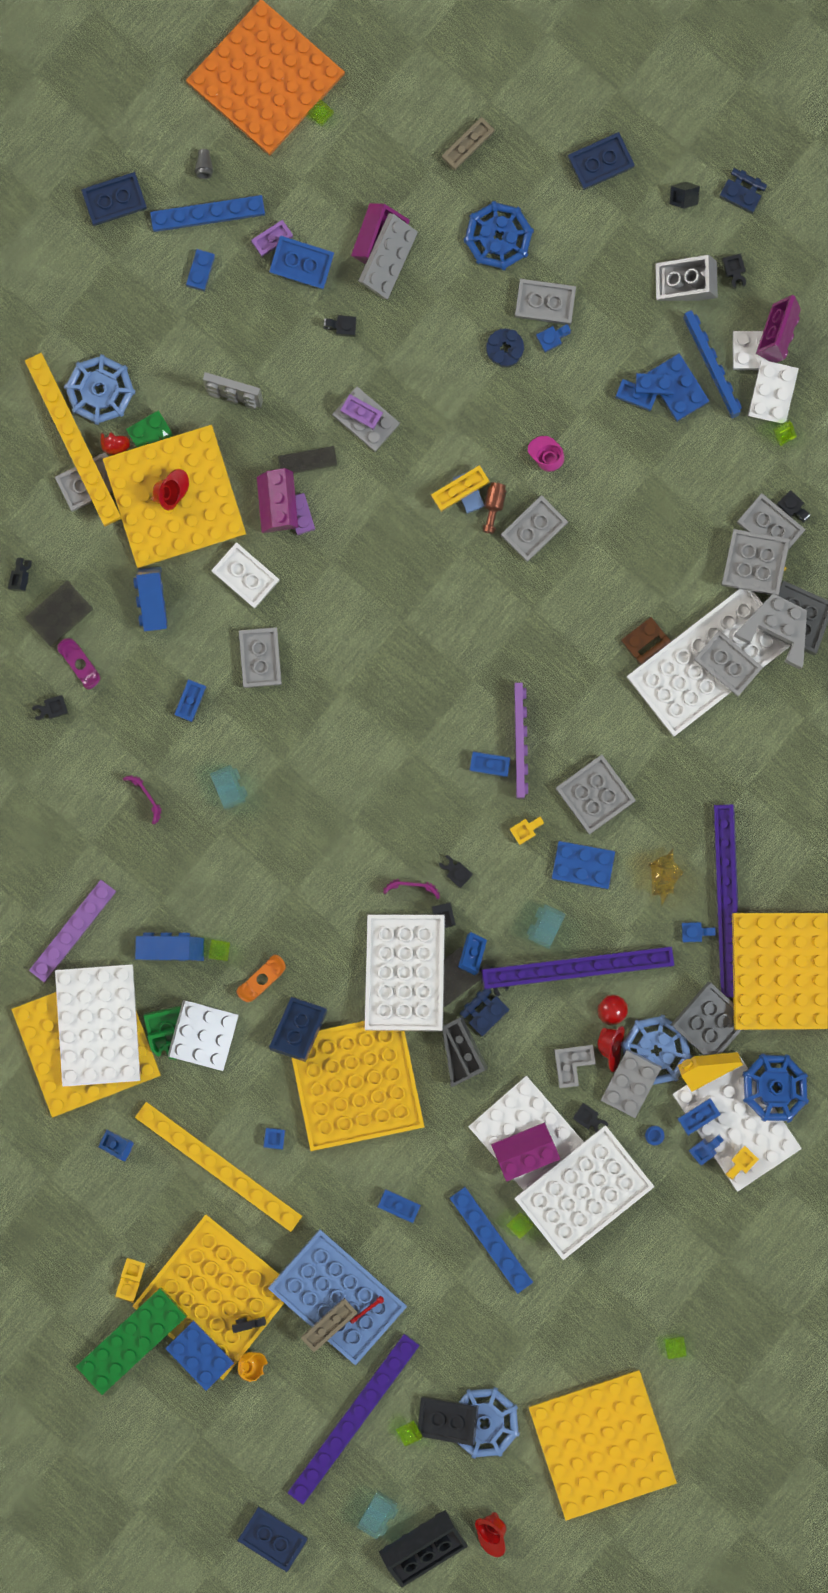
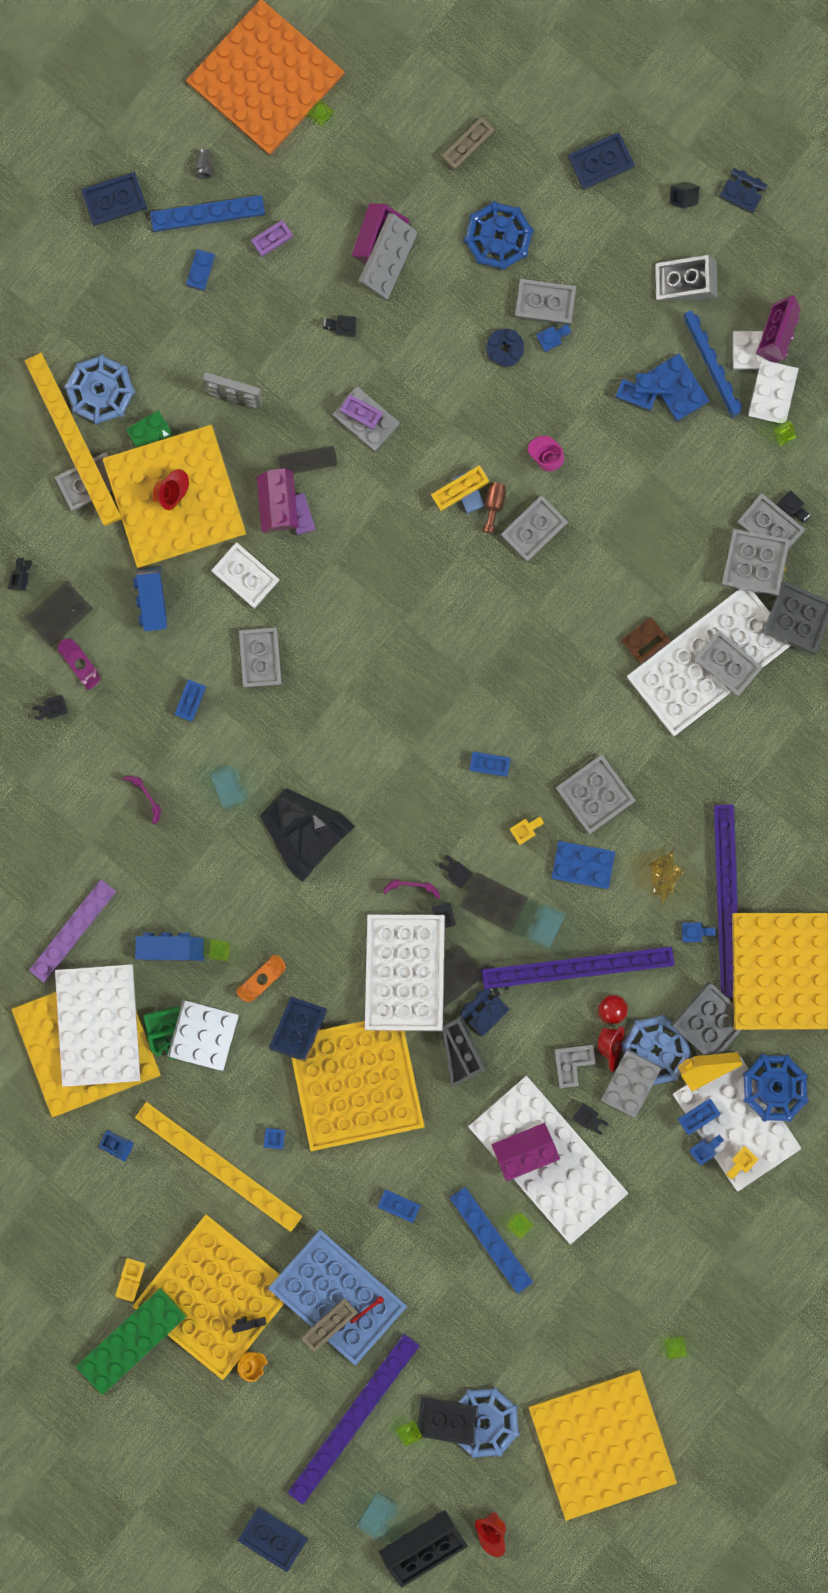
red hair [100,433,130,455] -> none
blue plate [165,1321,235,1391] -> none
blue plate [269,236,334,290] -> none
blue plate [458,932,487,975] -> none
medium lavender plate [514,683,528,799] -> none
white plate [514,1125,654,1260] -> none
blue plate [645,1126,665,1145] -> none
black plate [722,253,746,290] -> none
light grey wing [734,593,807,670] -> none
none -> black wedge [260,788,355,882]
none -> clear smoke plate [460,872,528,932]

